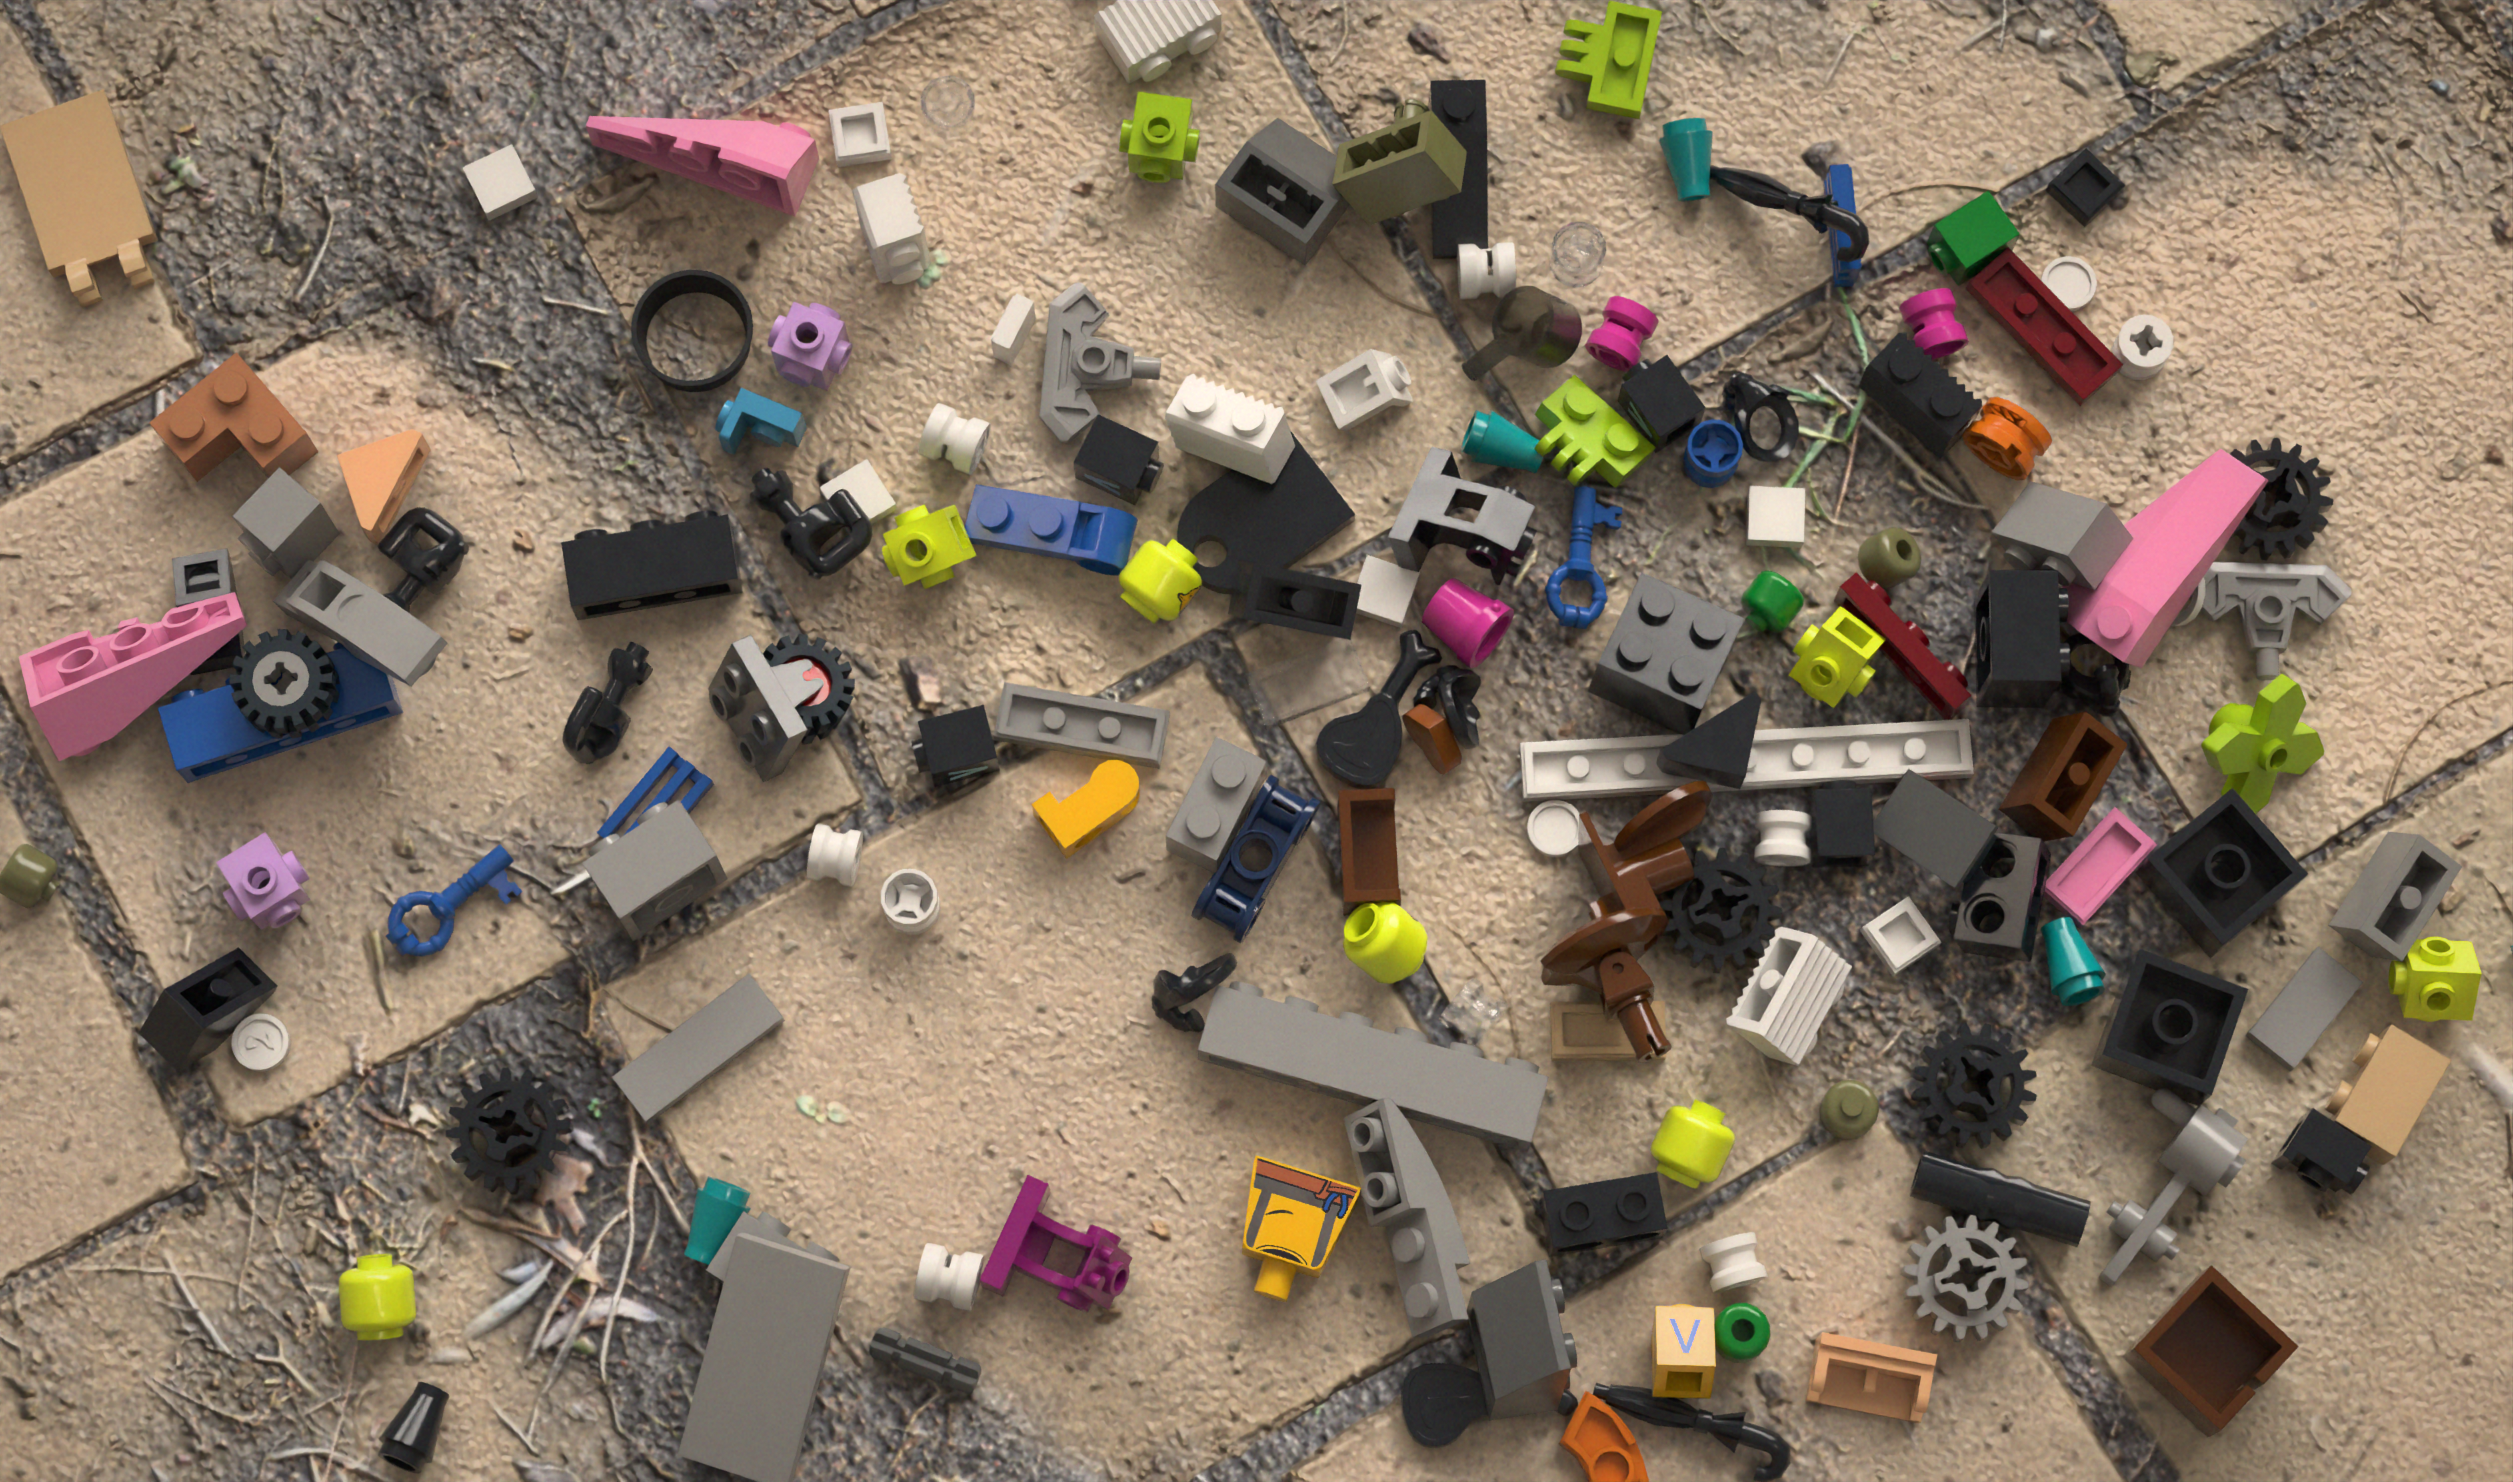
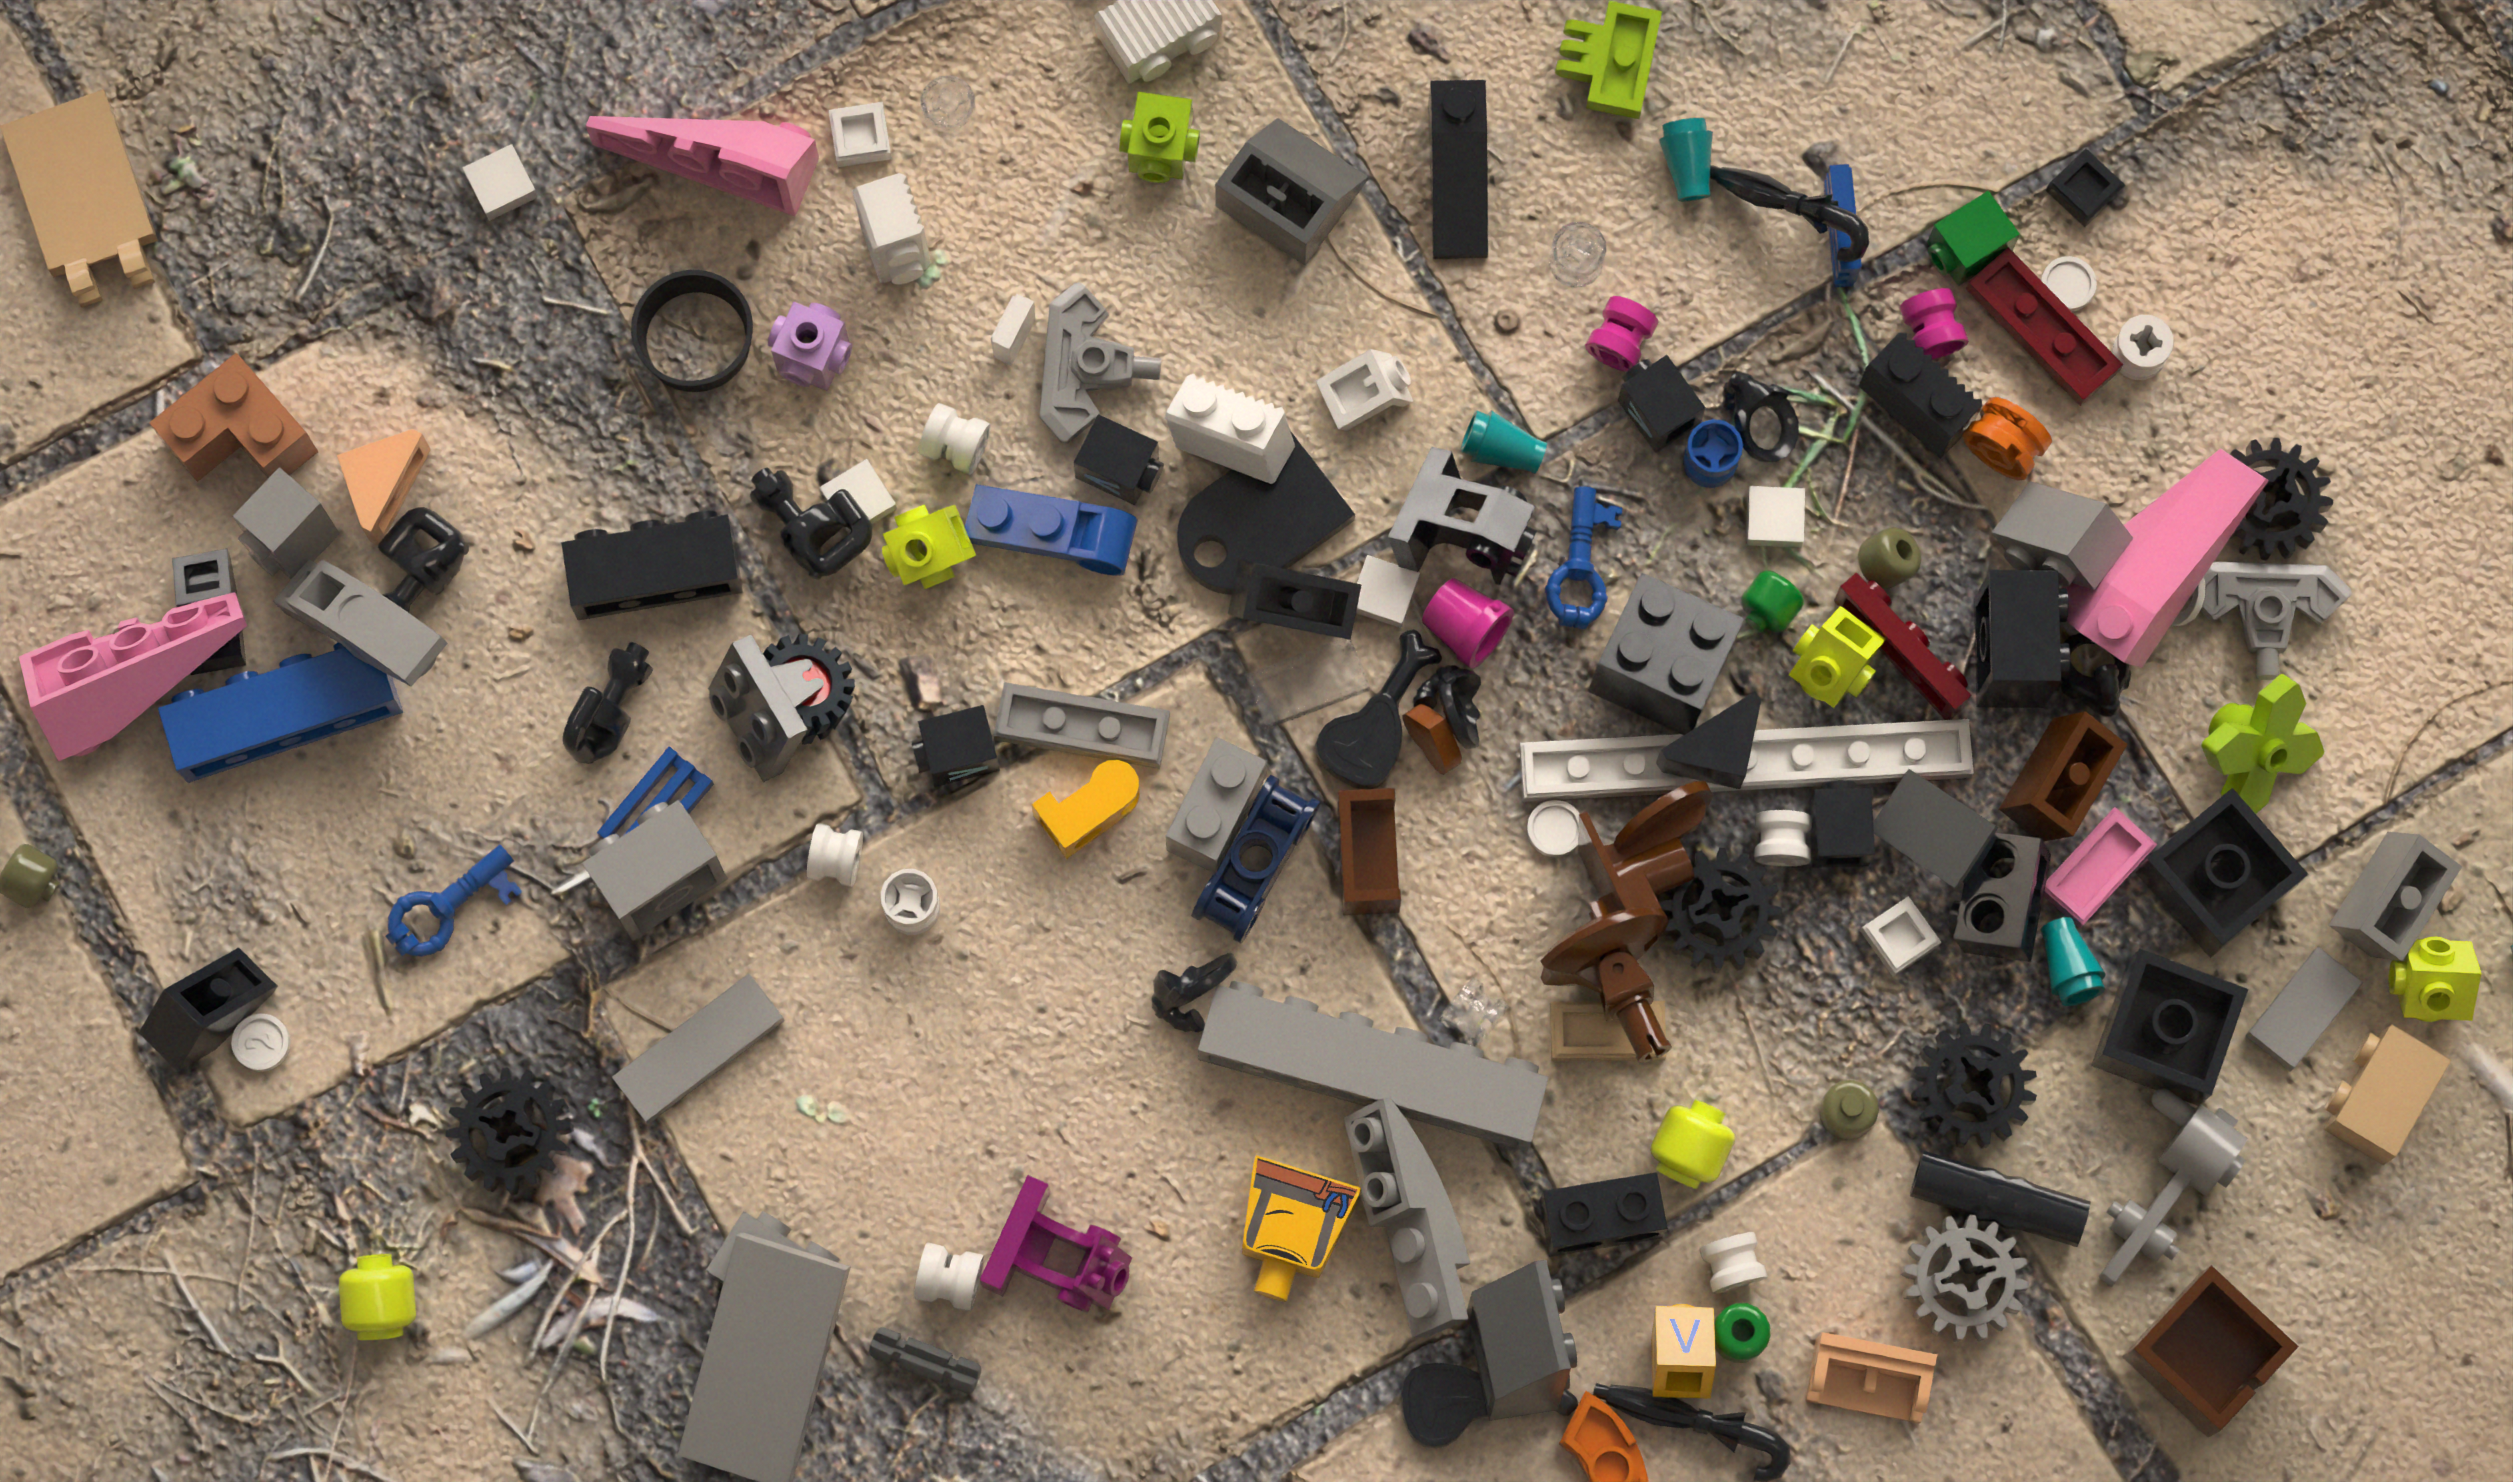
lavender brick [216,832,310,930] -> none
black wheel [229,629,340,739] -> none
black cone [378,1382,450,1474] -> none
teal cone [684,1176,751,1265] -> none
dark azure bracket [715,388,807,455] -> none
neon yellow head [1119,539,1202,624] -> none
olive brick [1332,99,1467,226] -> none
neon yellow head [1343,902,1428,984] -> none
white wheel [1457,242,1516,299] -> none
clear smoke piece [1461,286,1582,381] -> none
lime hinge [1534,374,1656,488] -> none
white brick [1726,927,1852,1066] -> none
black brick [2271,1108,2372,1195] -> none

